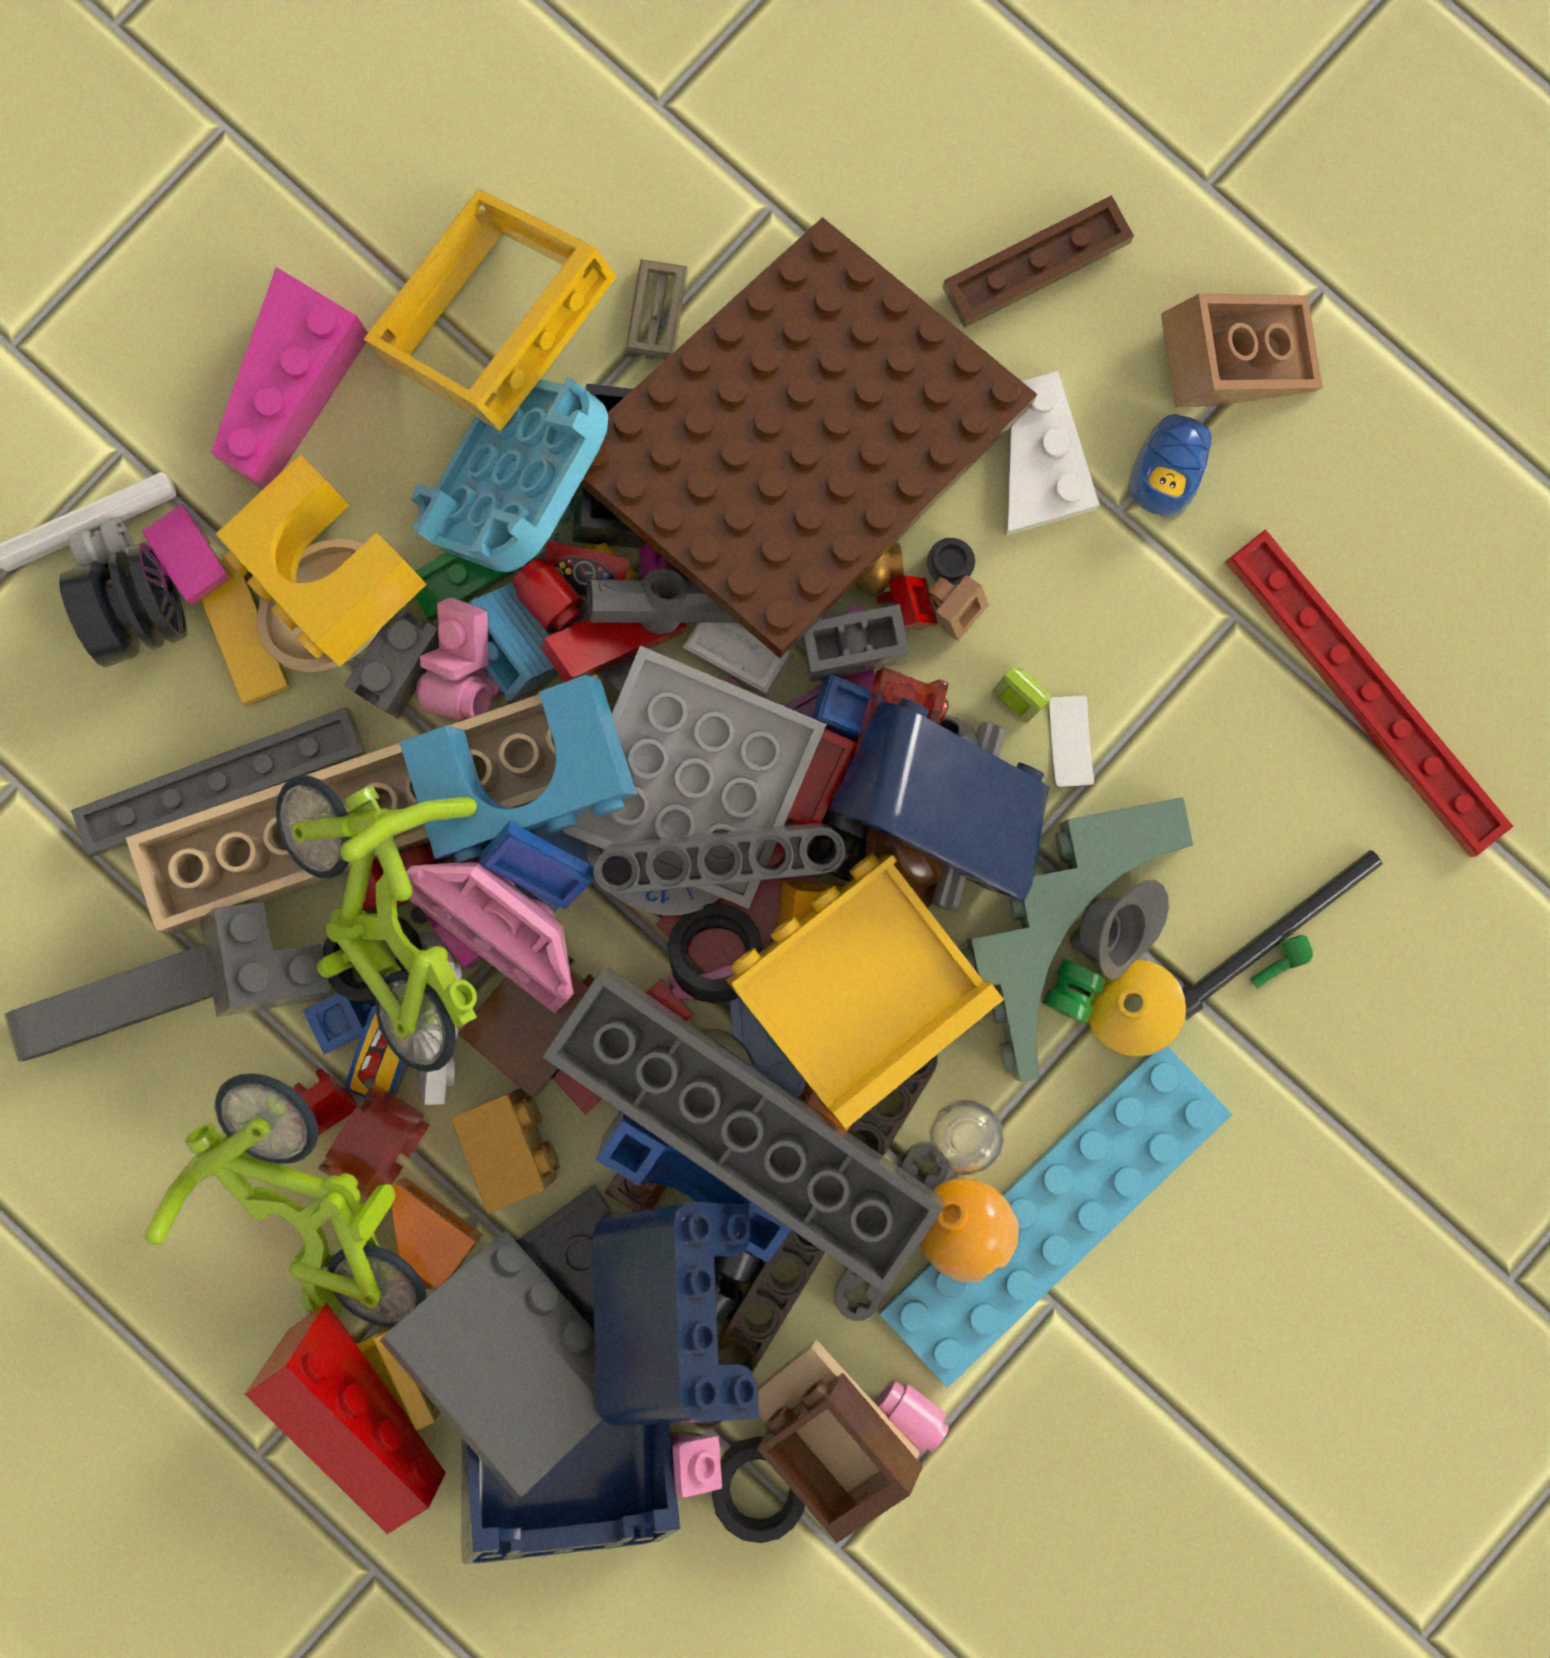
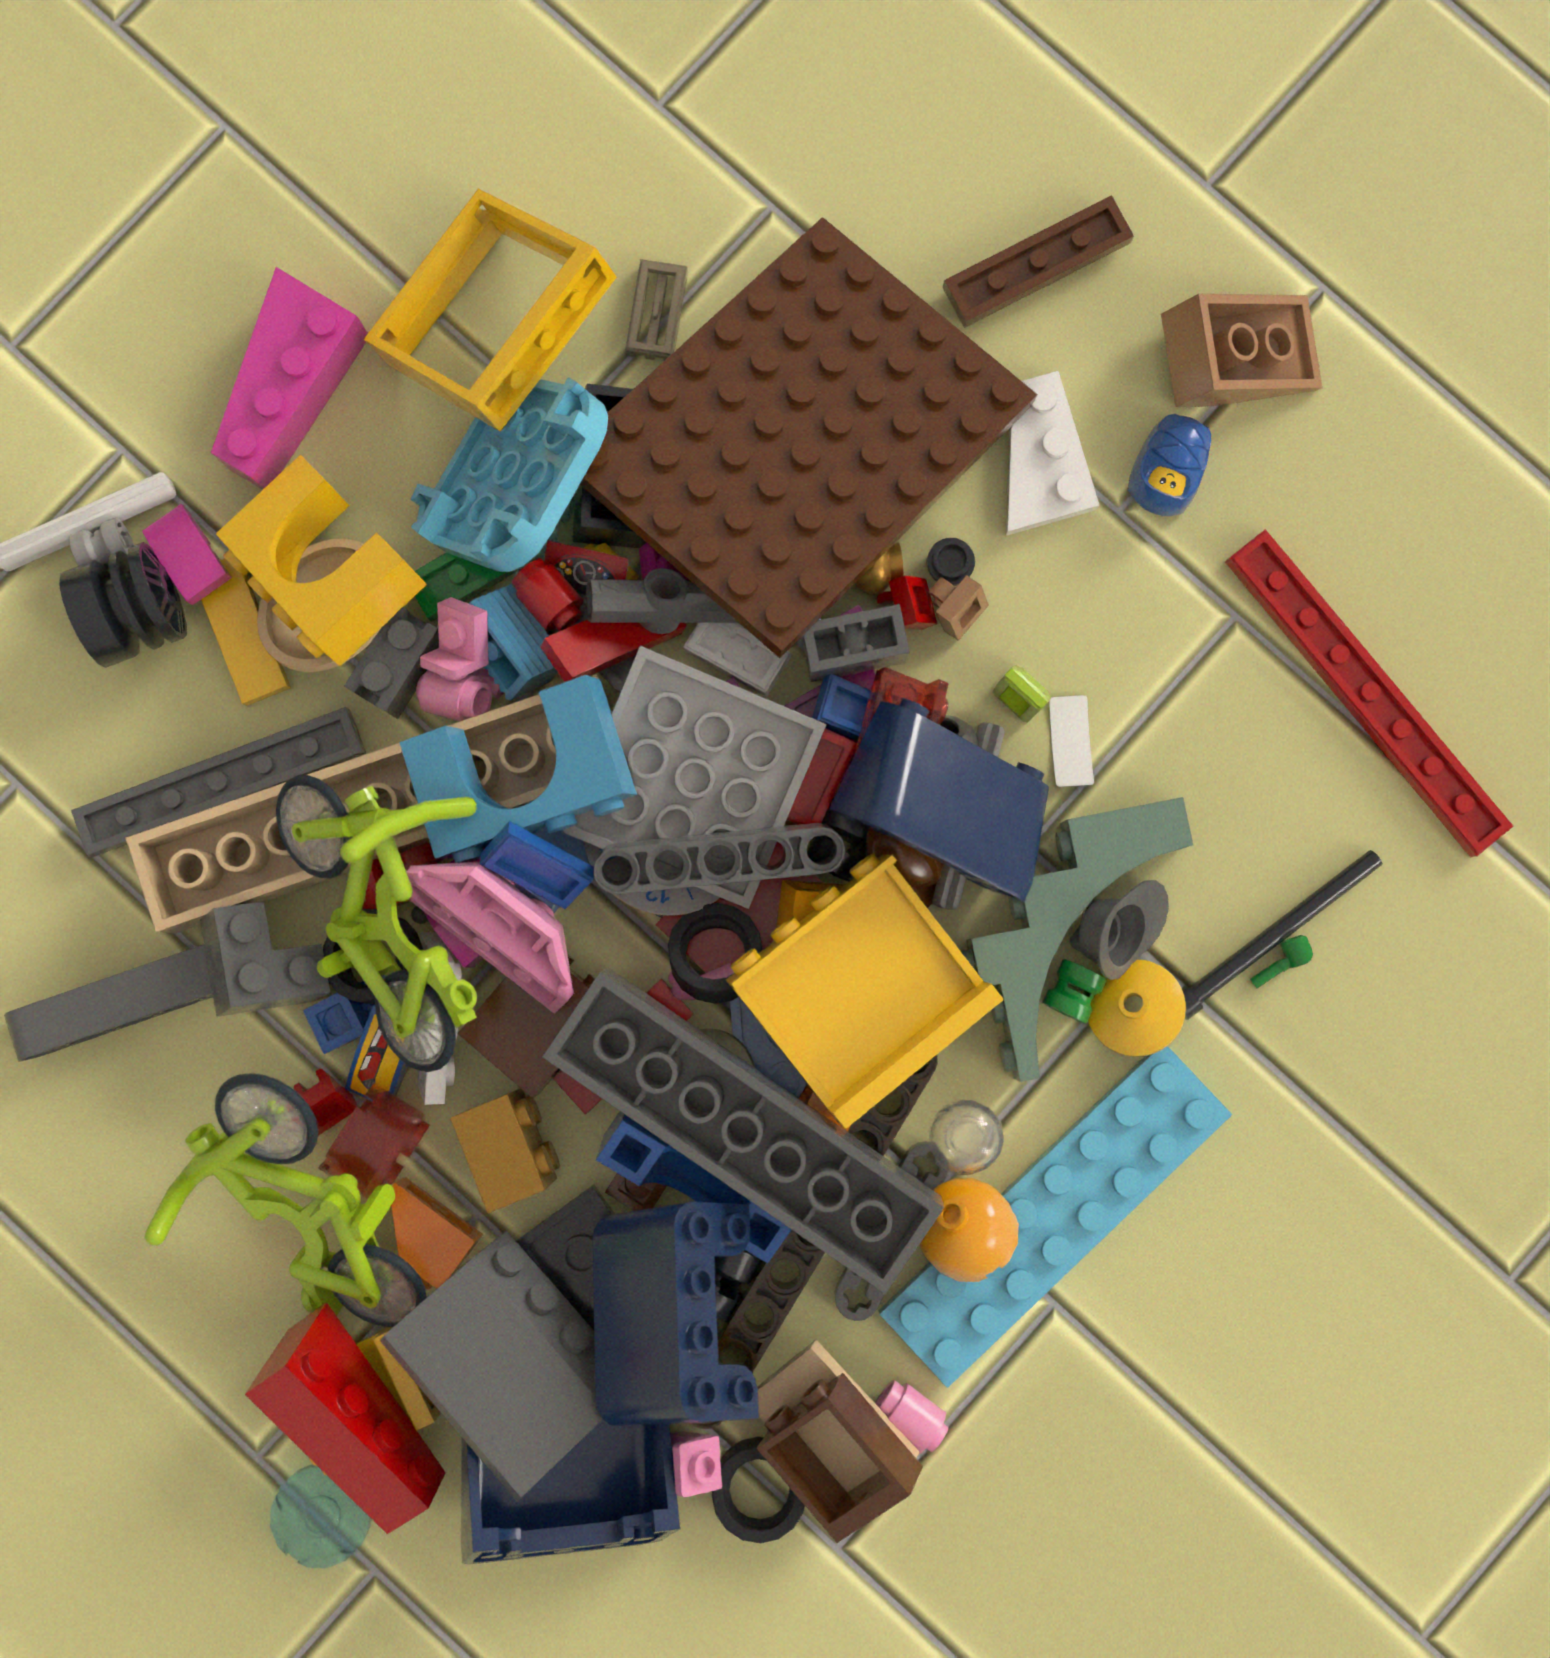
none -> clear light blue tile [270,1464,372,1568]

